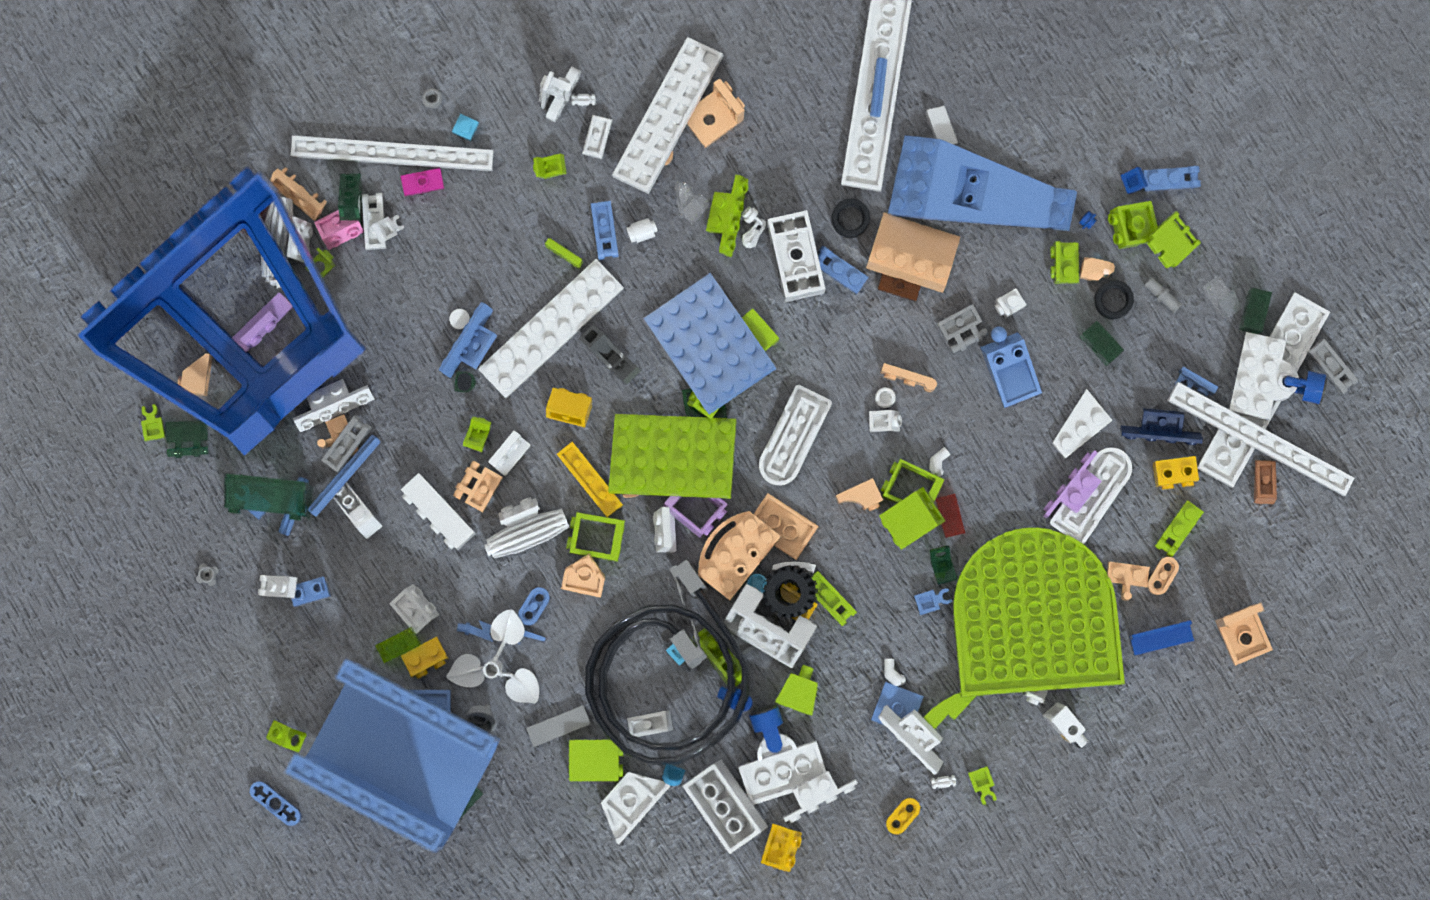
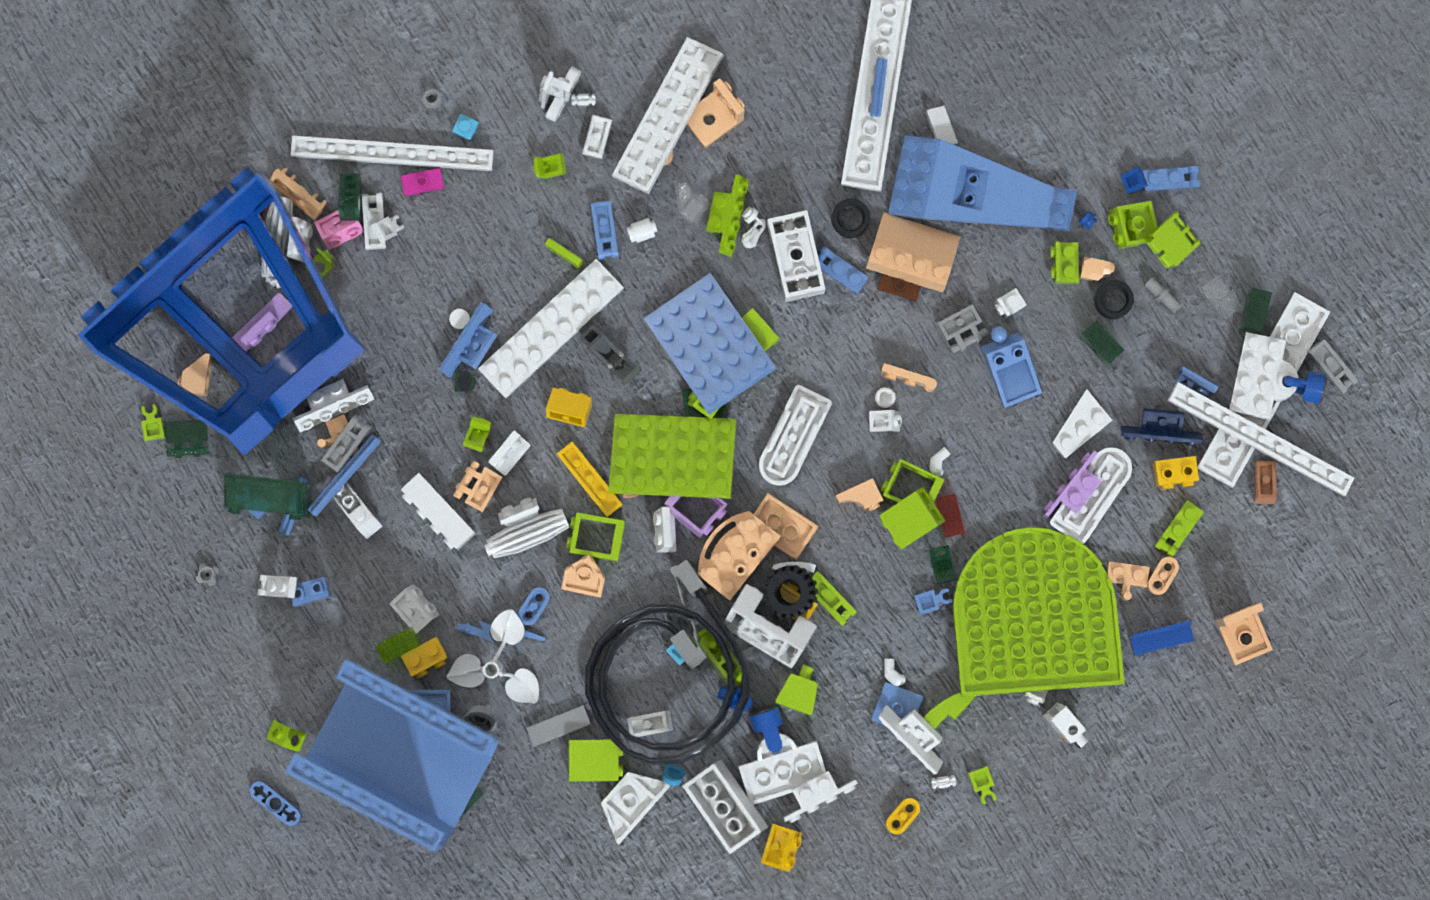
medium azure wheel [747,574,767,593] -> none

